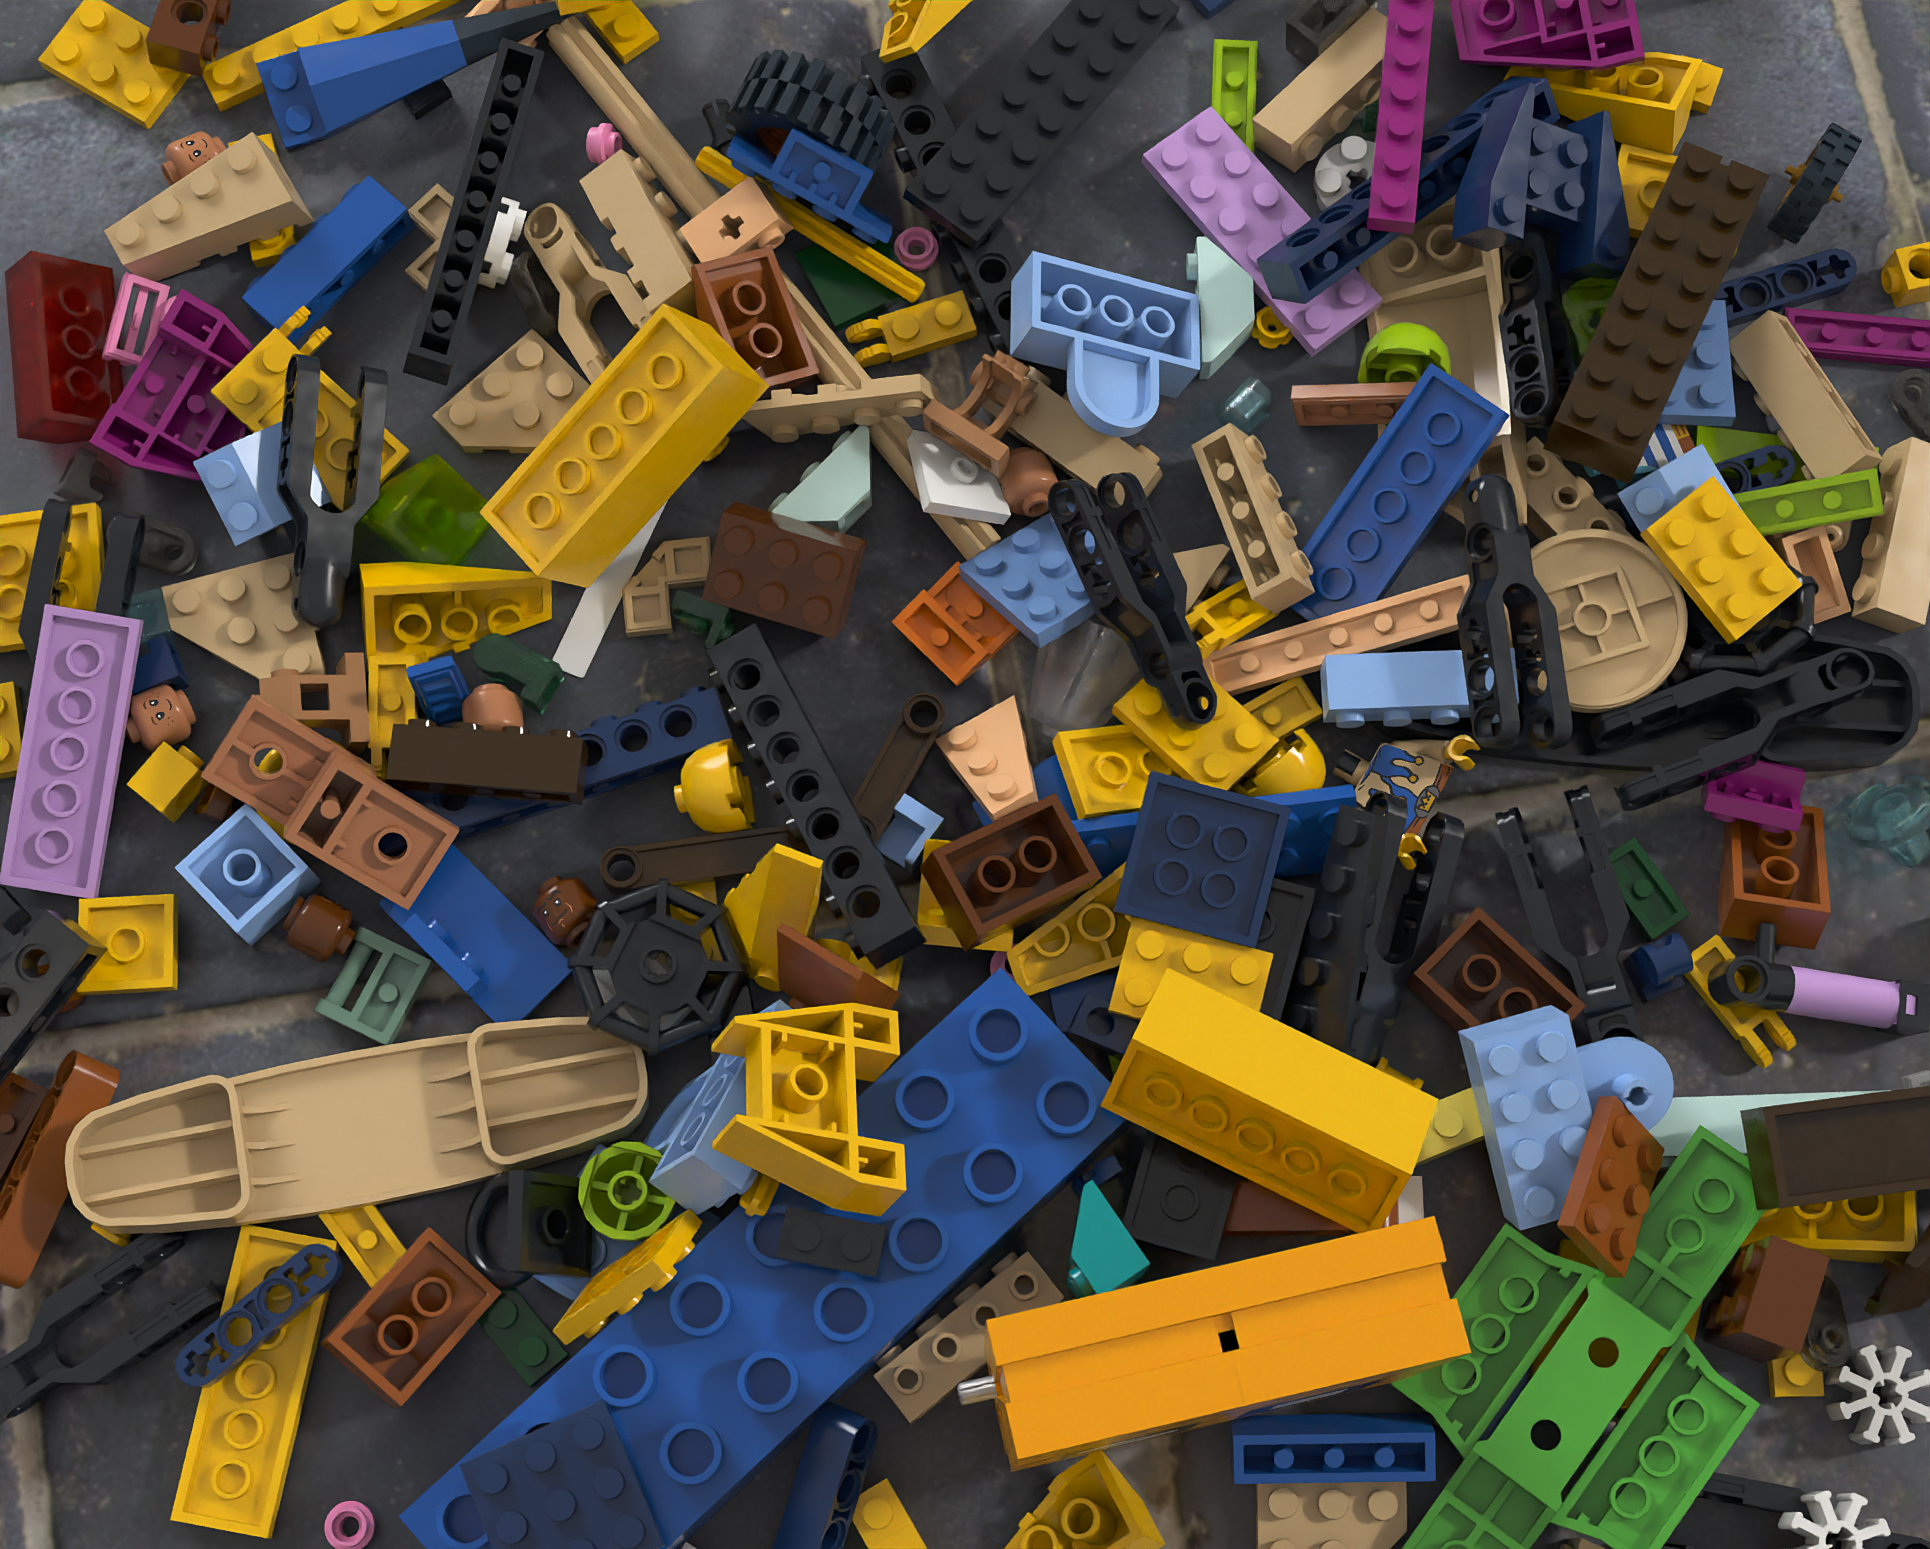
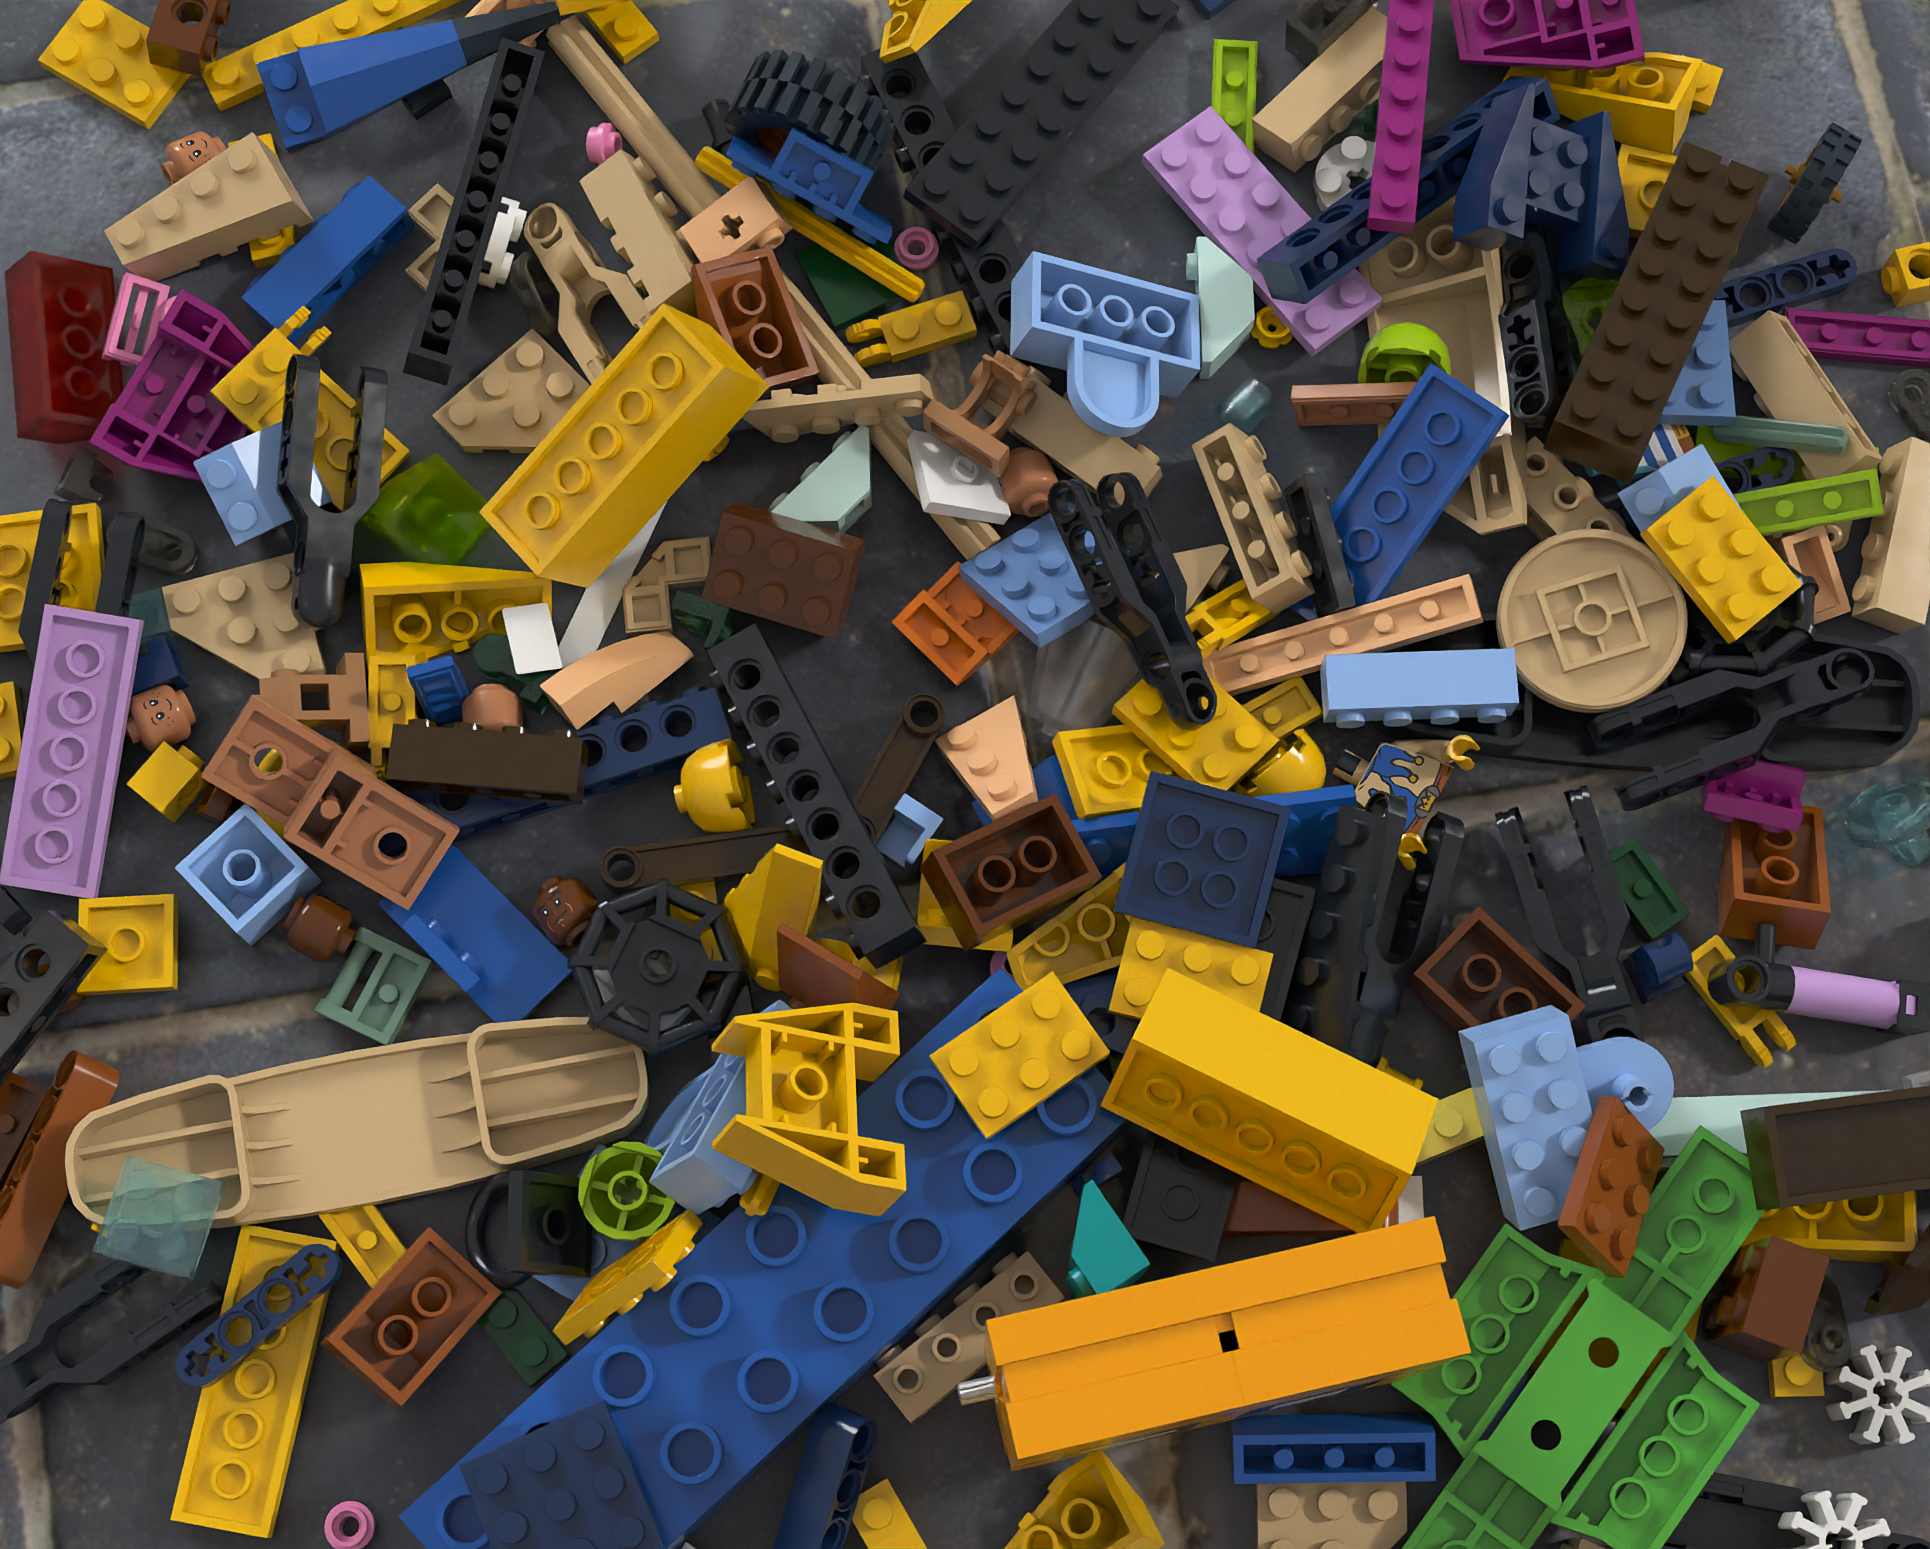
black plate [776,1207,887,1278] -> none
black piece [1457,473,1572,750] -> none
none -> clear light blue plate [92,1156,225,1281]
none -> white sticker [502,603,562,674]
none -> light nougat slope [539,631,694,730]
none -> yellow plate [929,971,1110,1141]
none -> black plate [1283,472,1356,618]
none -> sand green axle [1712,416,1848,454]

